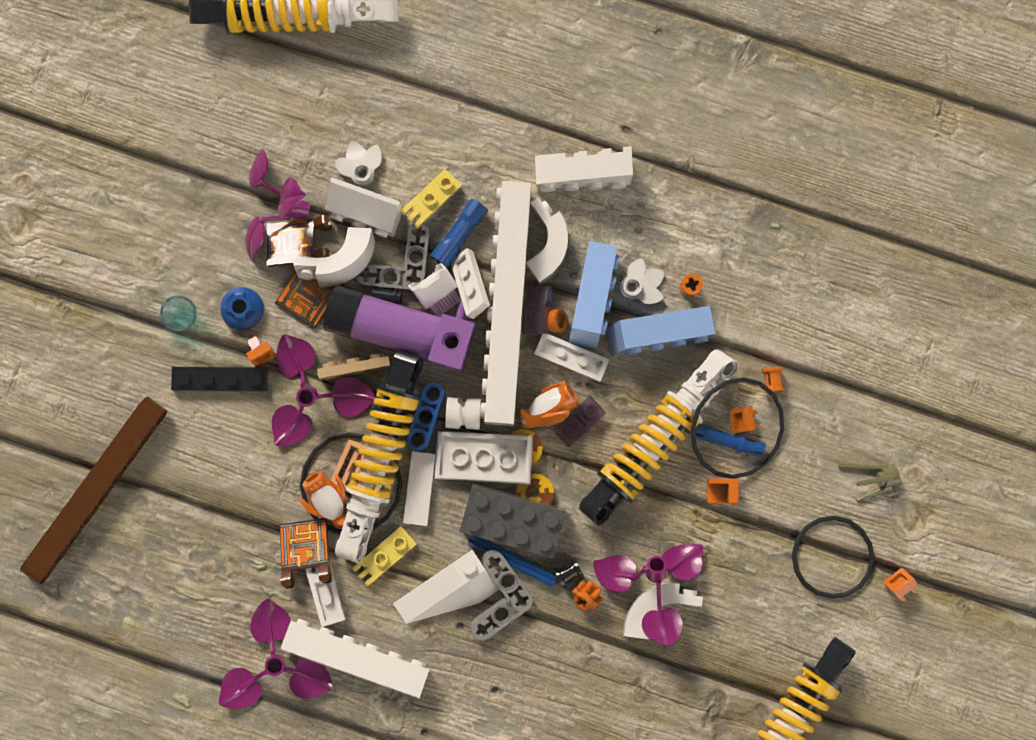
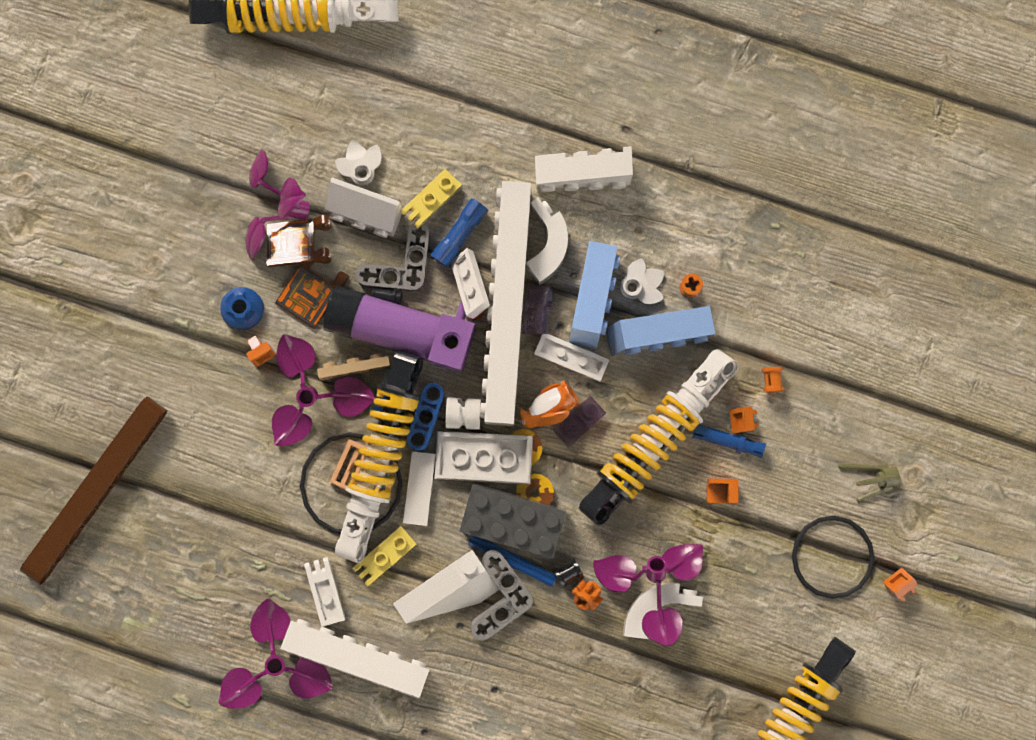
clear light blue hair [160,295,197,332] -> none
black plate [171,367,269,392] -> none
flag [280,518,332,589] -> none
white arch [293,227,375,287] -> none
animal [299,471,347,529] -> none
white piece [409,263,462,317] -> none
orange tile [544,309,568,333] -> none
black piece [691,377,785,479] -> none

